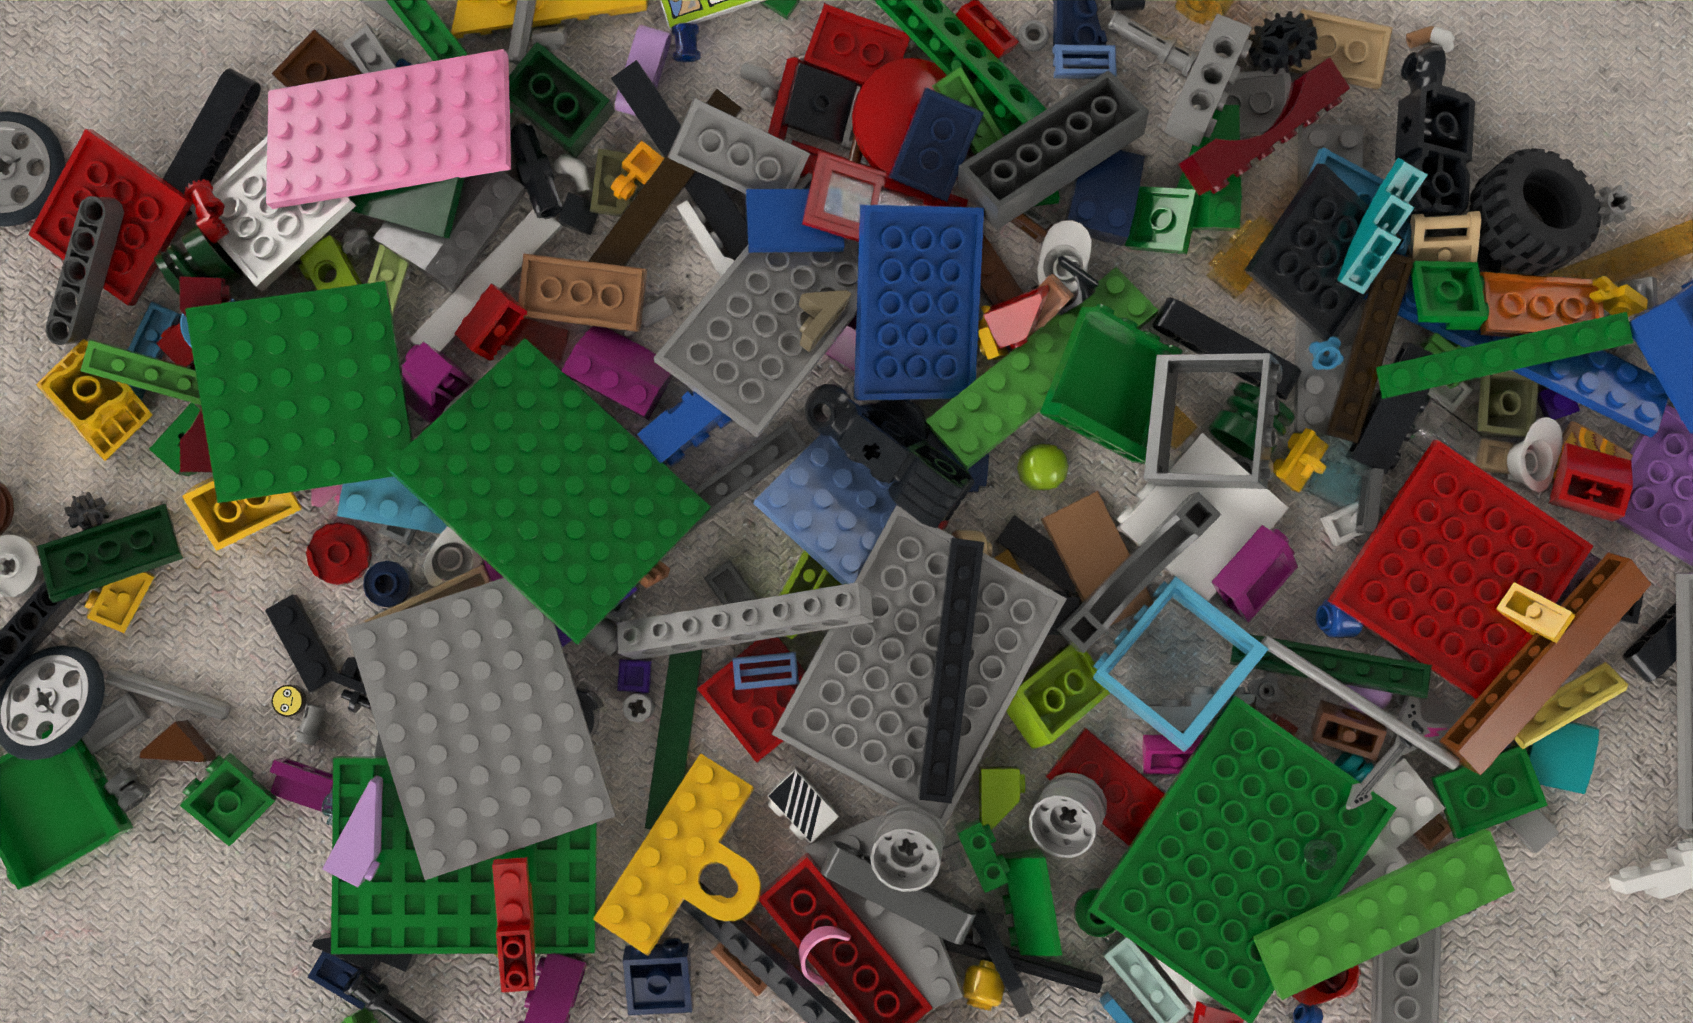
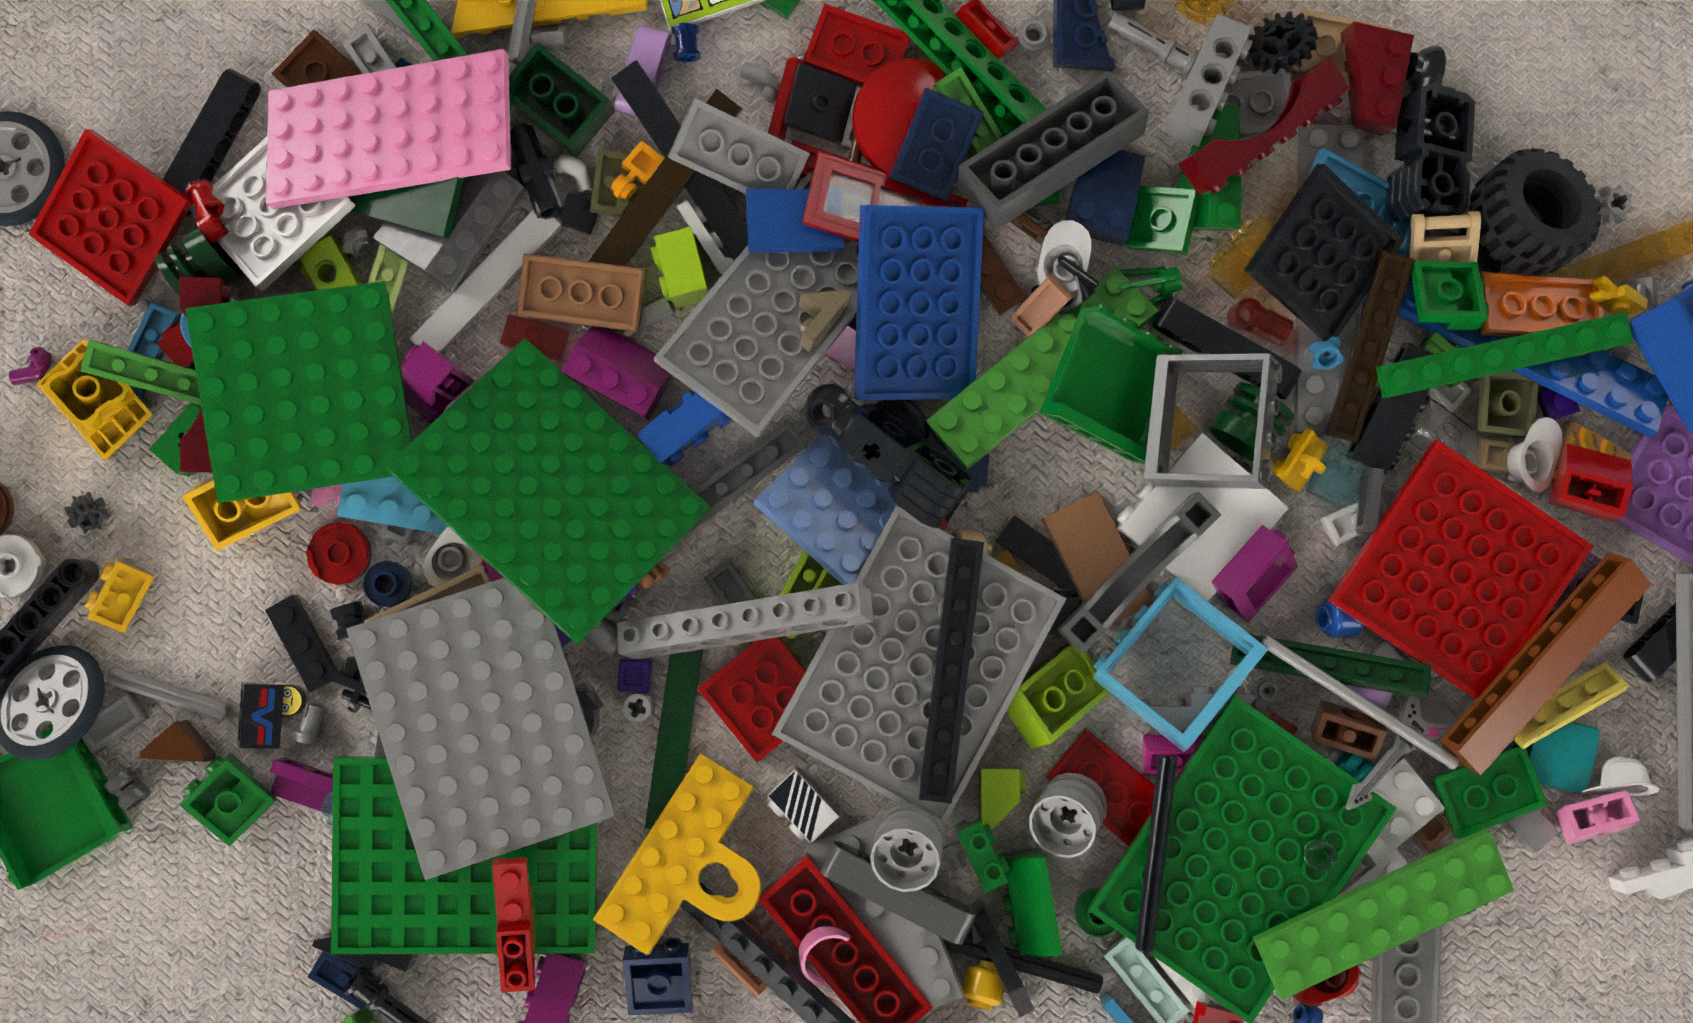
dark green tile [36,504,183,603] -> none
dark grey beam [45,196,124,345] -> none
lavender slope [322,775,383,887] -> none
red brick [454,283,527,361] -> none
medium blue tile [732,652,799,690] -> none
yellow plate [978,305,1009,360] -> none
slope [983,284,1050,349] -> none
lime hair [1017,443,1069,491] -> none
medium blue tile [1052,44,1117,79] -> none
teal slope [1337,157,1427,294] -> none
arm [1406,26,1455,53] -> none
yellow slope [1496,582,1575,644] -> none
none -> magenta arm [9,347,52,385]
none -> black panel [237,682,284,749]
none -> black wheel [330,601,365,640]
none -> lime brick [651,226,710,309]
none -> green plant [1117,266,1182,305]
none -> black axle [1135,755,1177,953]
none -> clear red piece [1227,298,1294,347]
none -> dark red wedge [1340,22,1414,136]
none -> bright pink brick [1555,790,1640,845]
none -> white piece [1581,757,1659,796]

